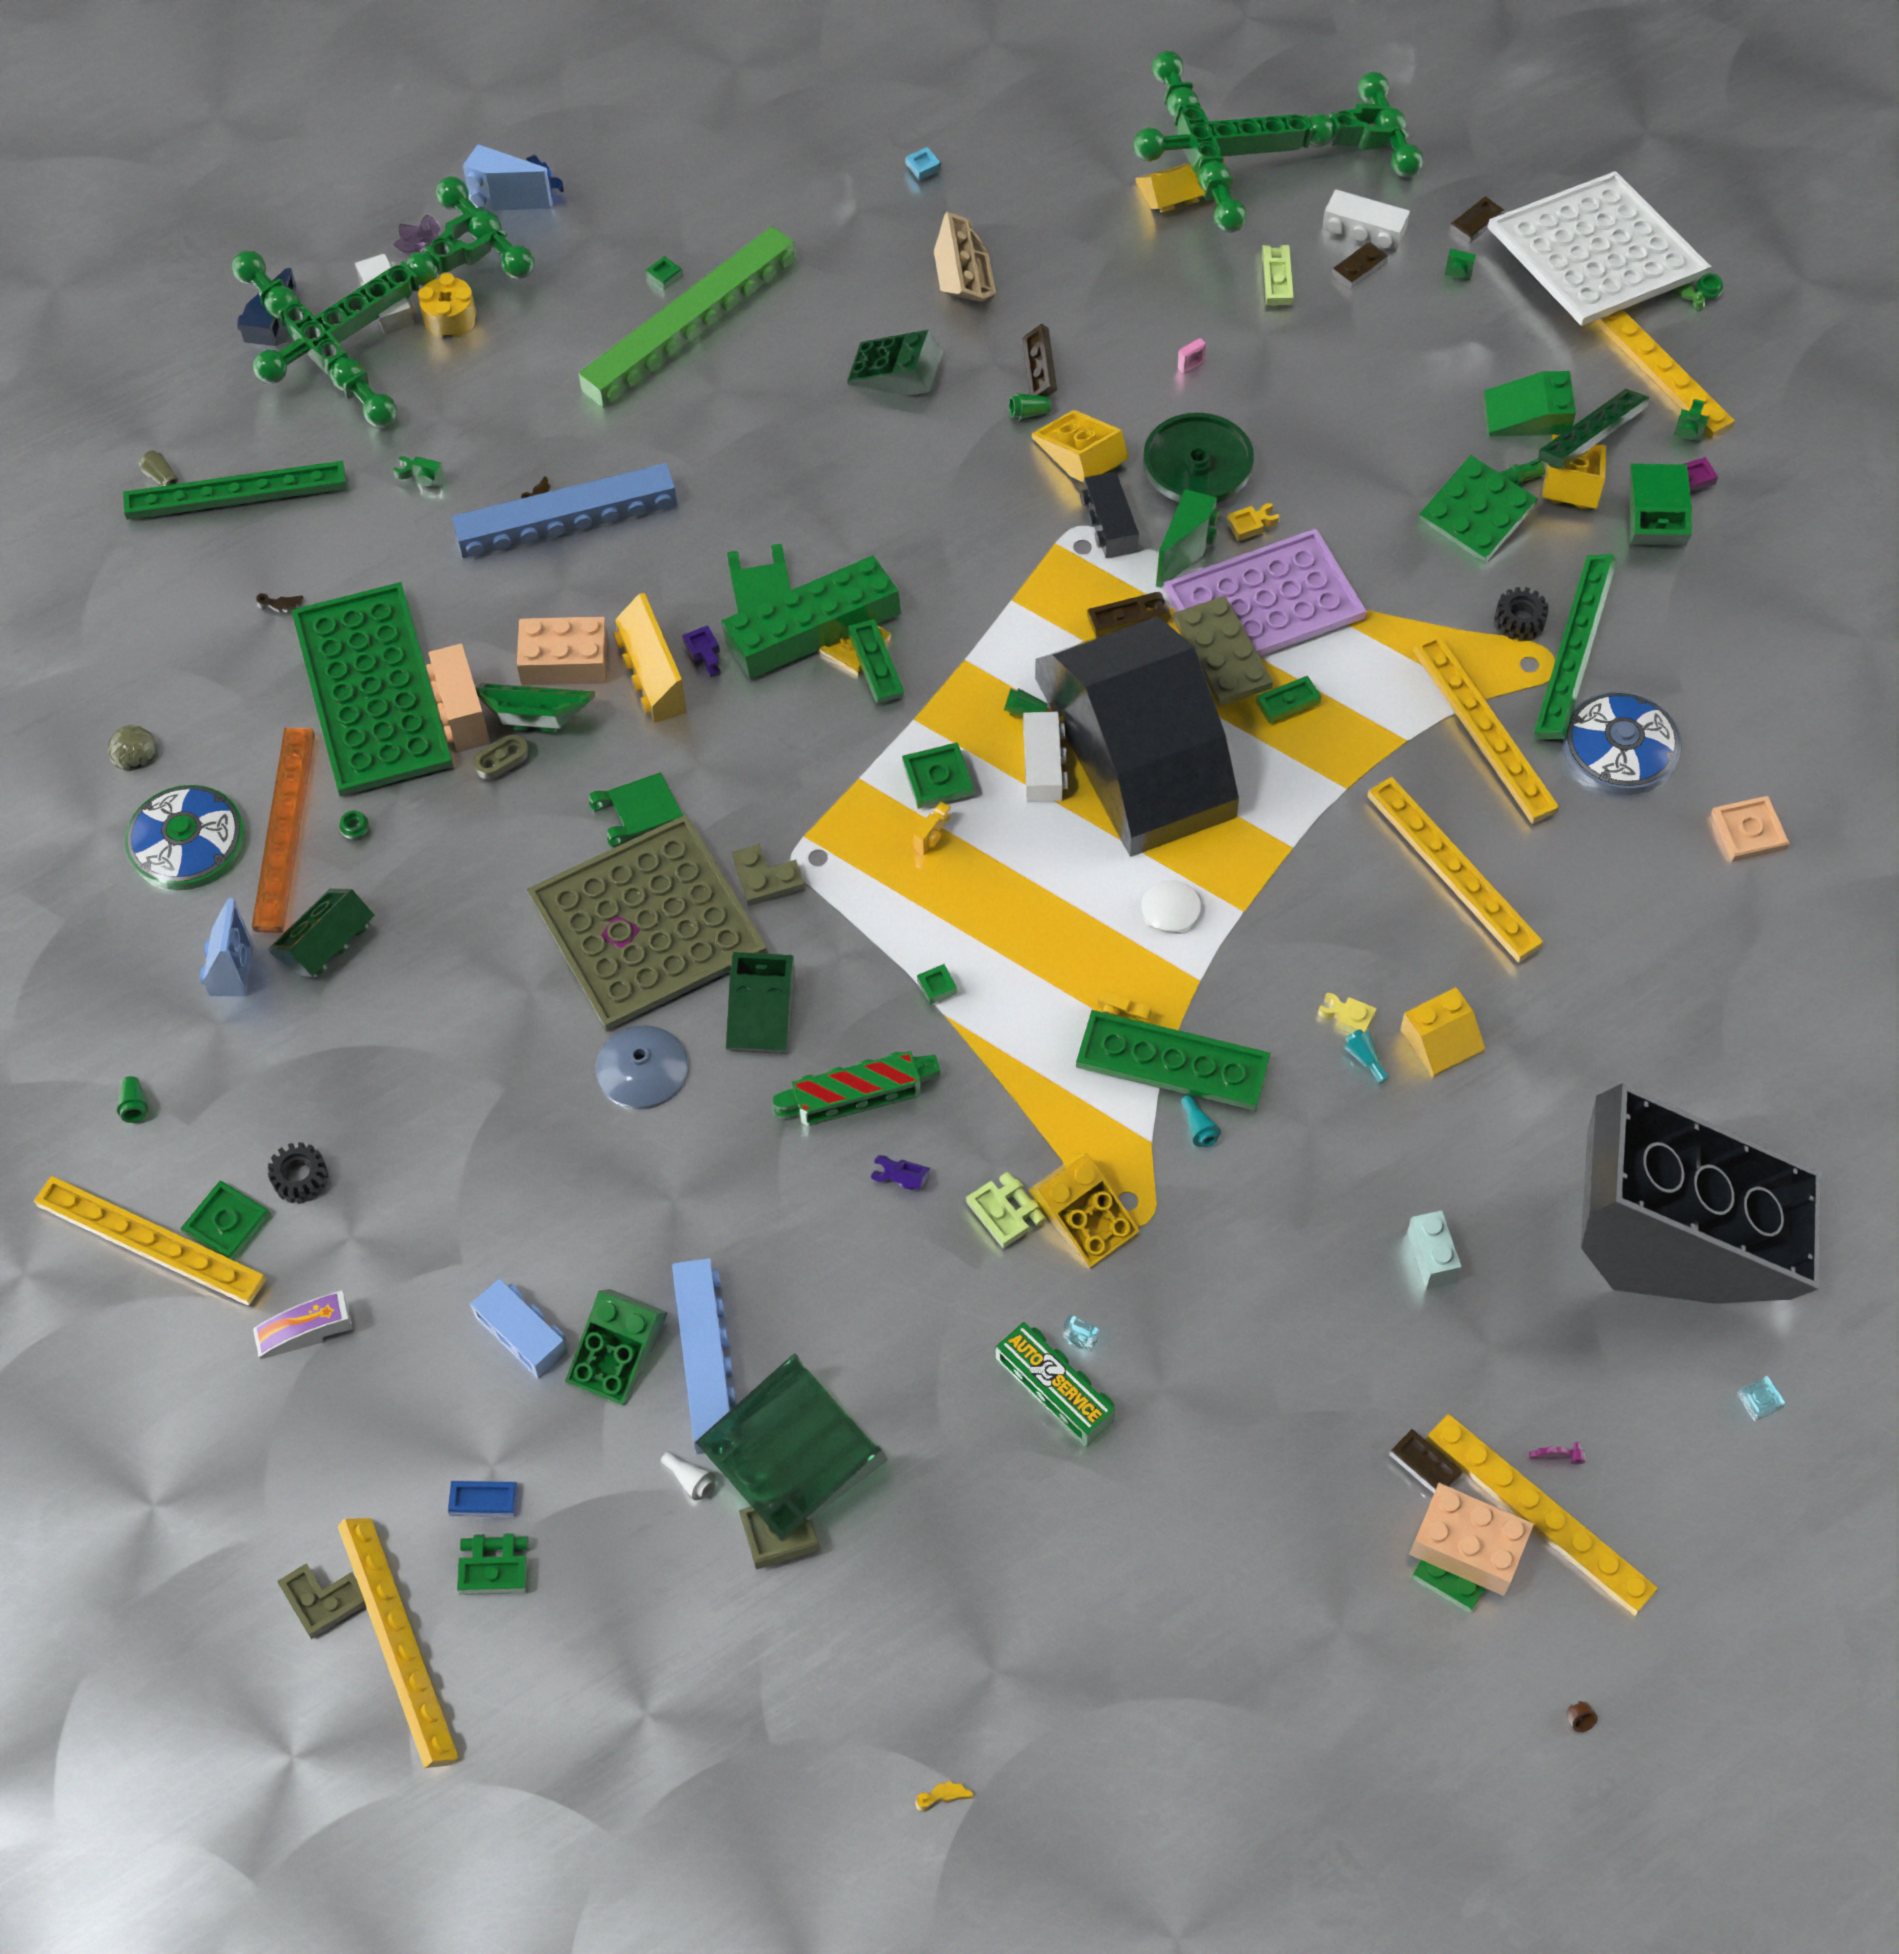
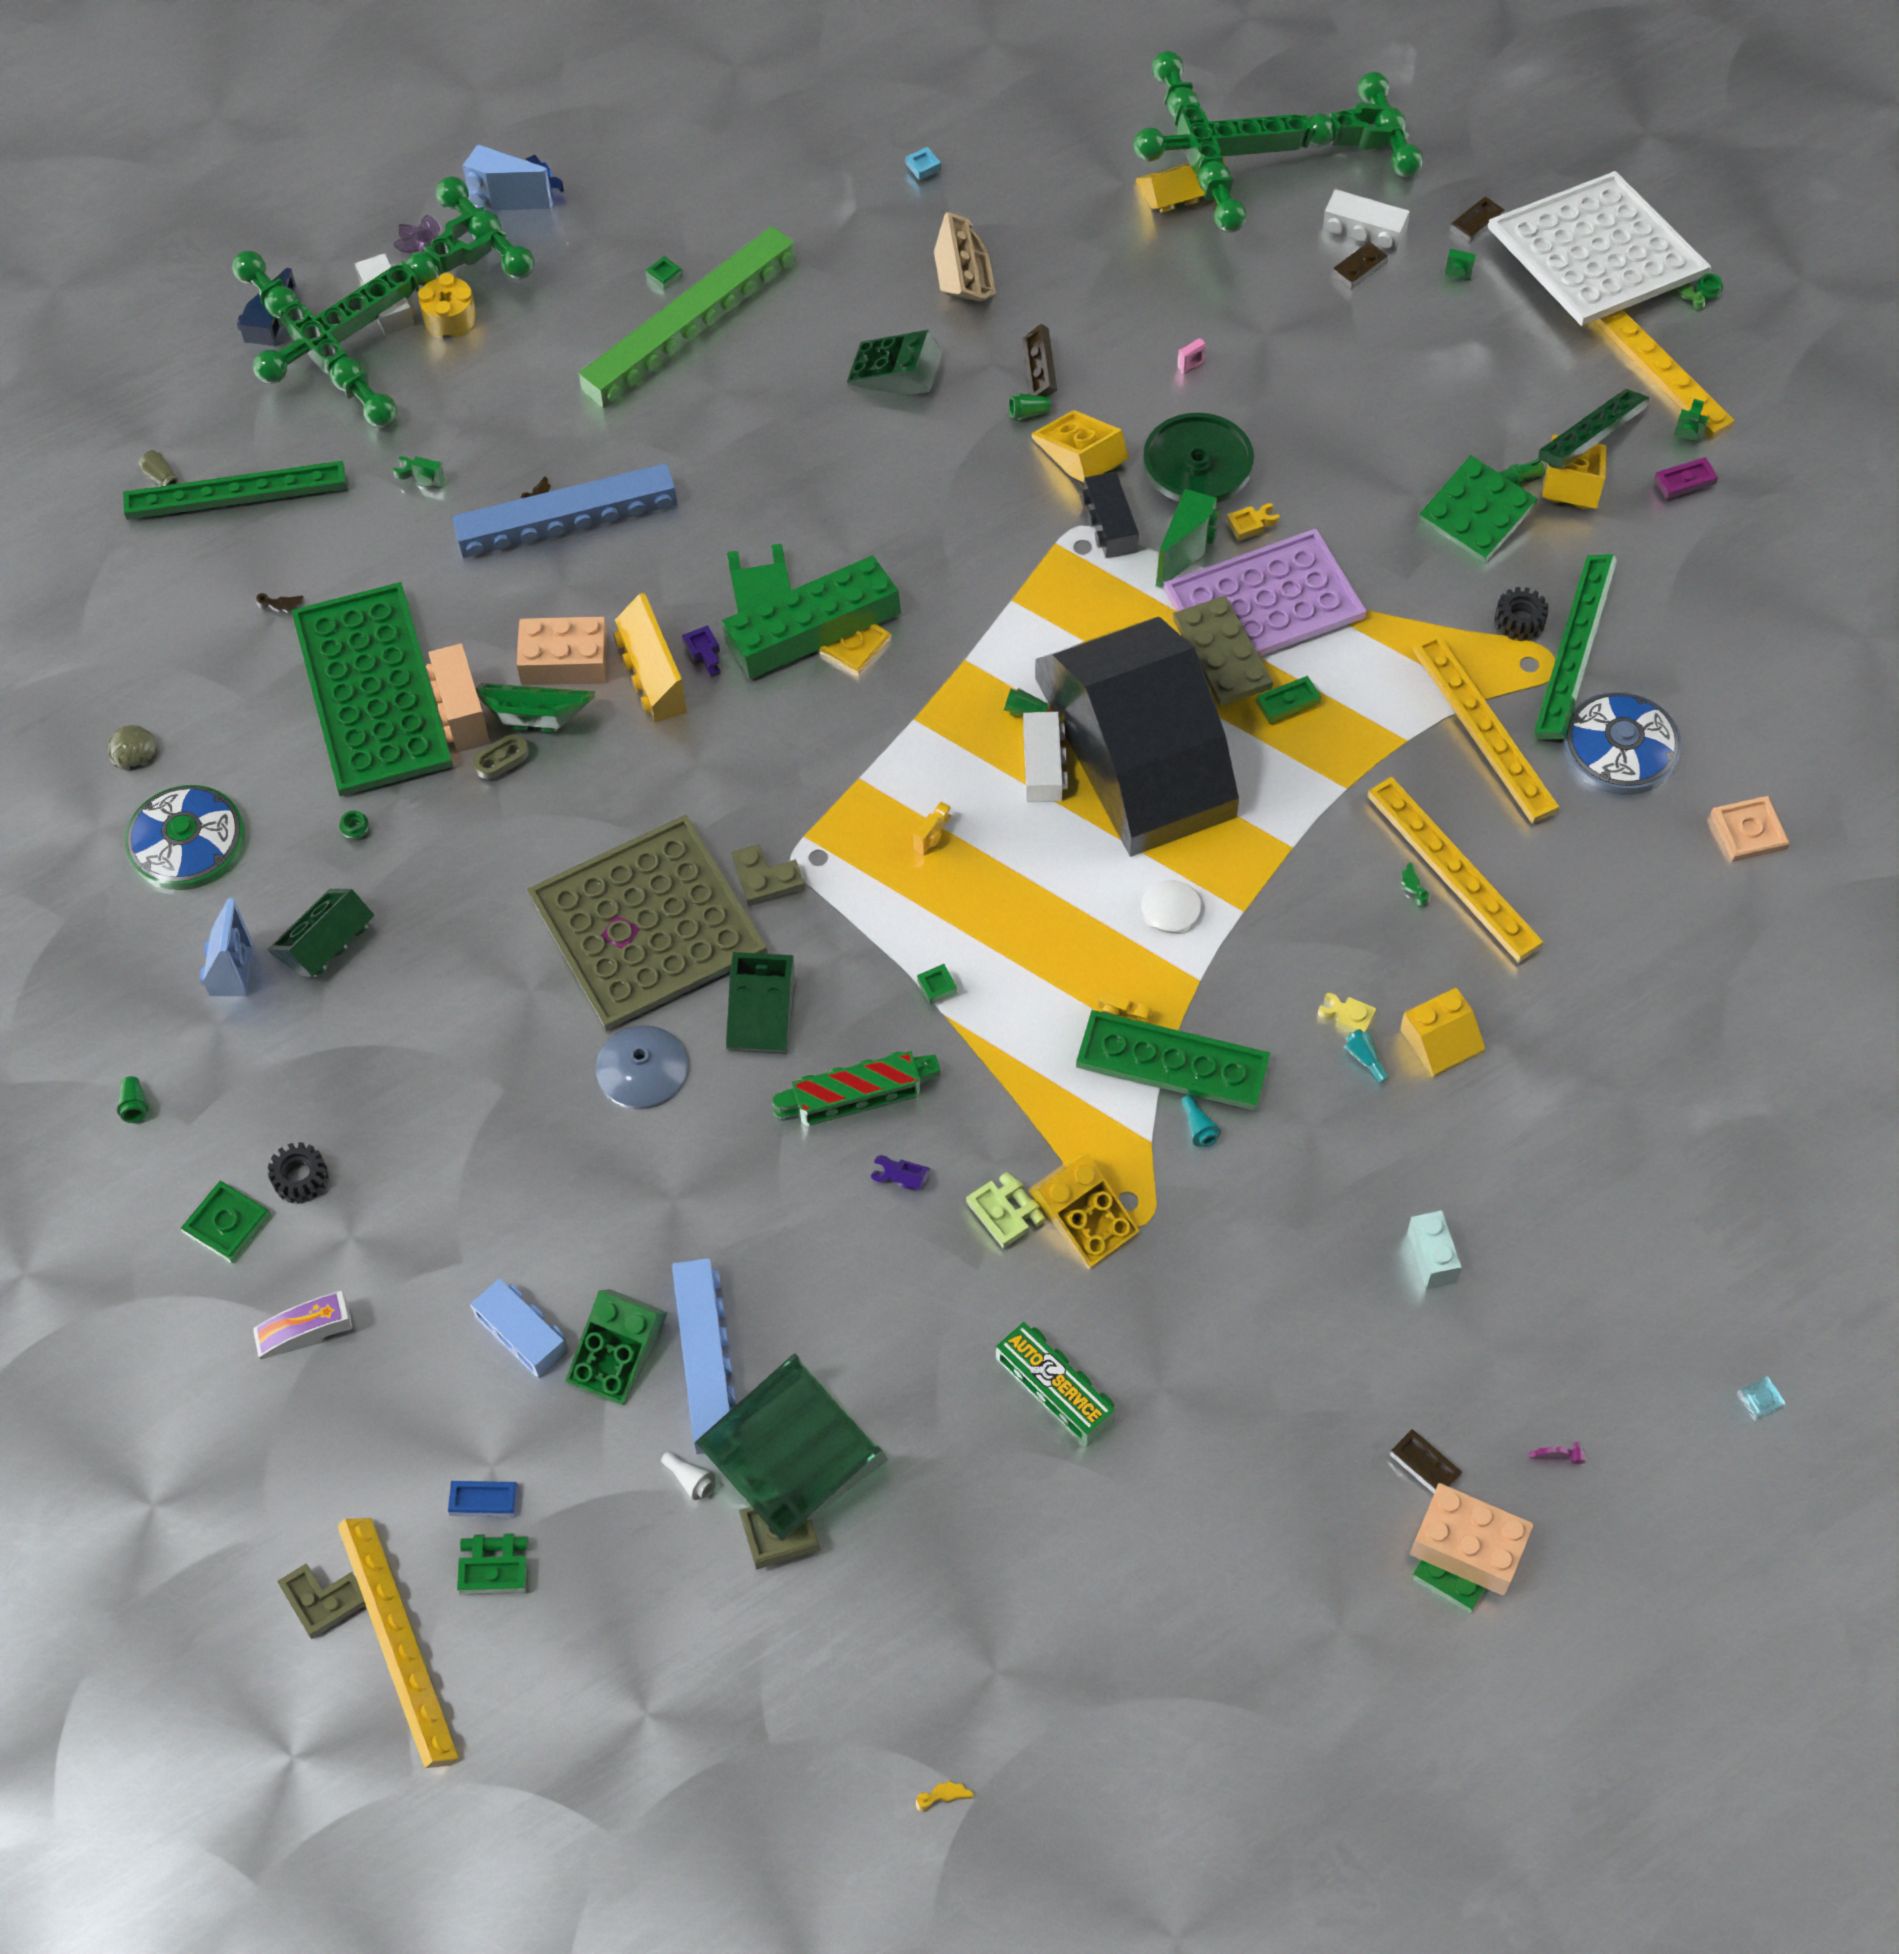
yellow plate [34,1175,266,1306] -> none
clear orange plate [251,728,315,933] -> none
green flag [589,772,683,848] -> none
green plate [847,619,905,704] -> none
green plate [902,742,974,809] -> none
clear light blue plate [1063,1314,1099,1351] -> none
dark brown plate [1087,592,1171,637] -> none
yellowish green plate [1262,245,1294,305] -> none
yellow plate [1426,1413,1658,1615] -> none
green slope [1484,371,1576,436] -> none
reddish brown hinge [1567,1701,1598,1732] -> none
black brick [1581,1083,1821,1303] -> none
green slope [1630,463,1692,546] -> none
none -> green piece [1401,863,1429,906]

